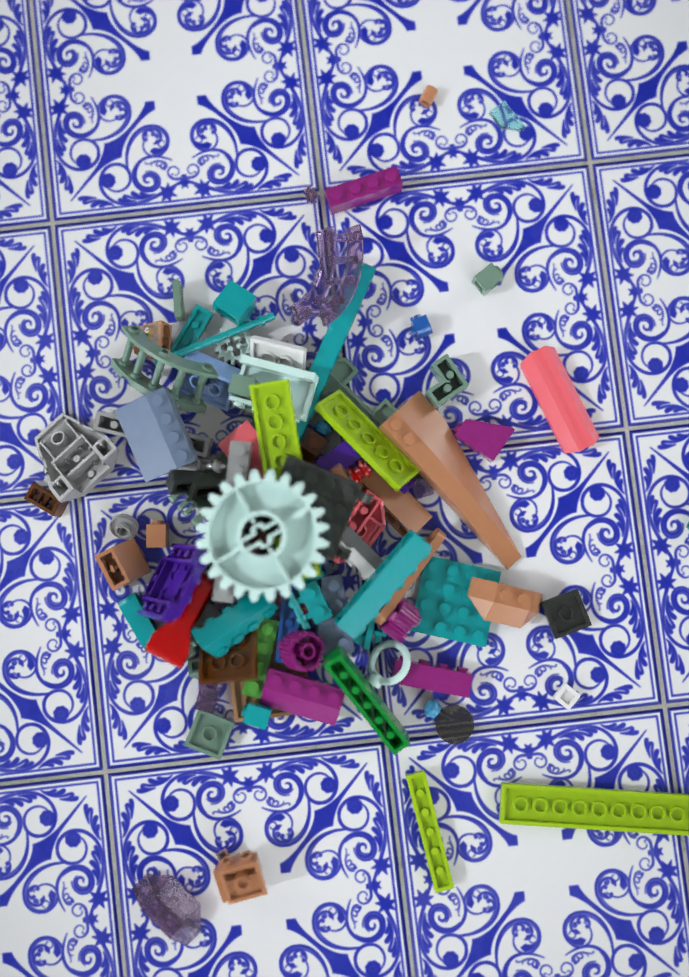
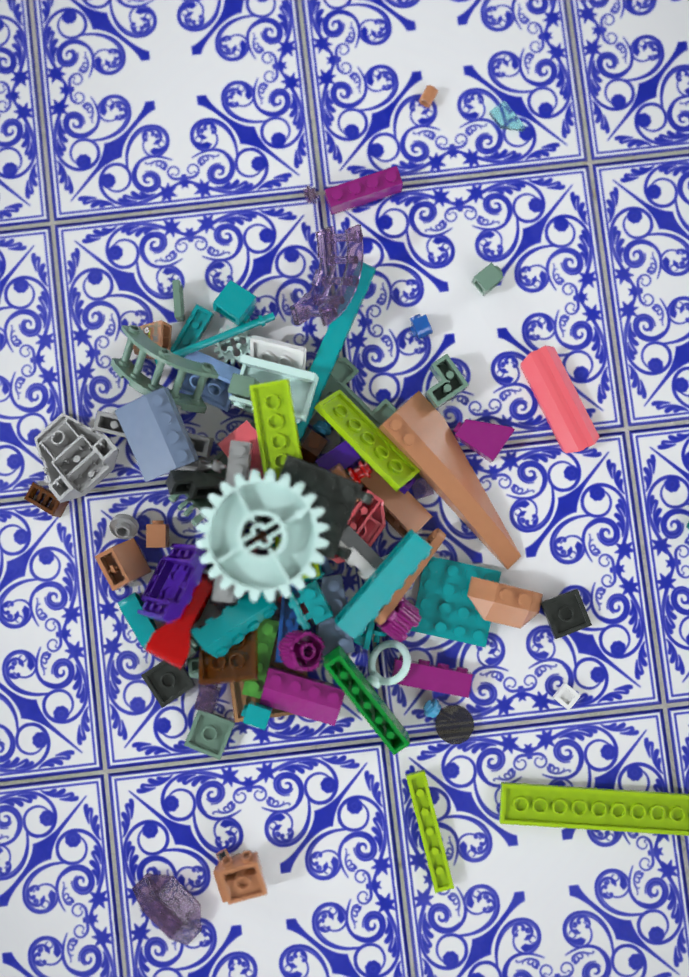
none -> pearl dark grey plate [141,660,196,708]

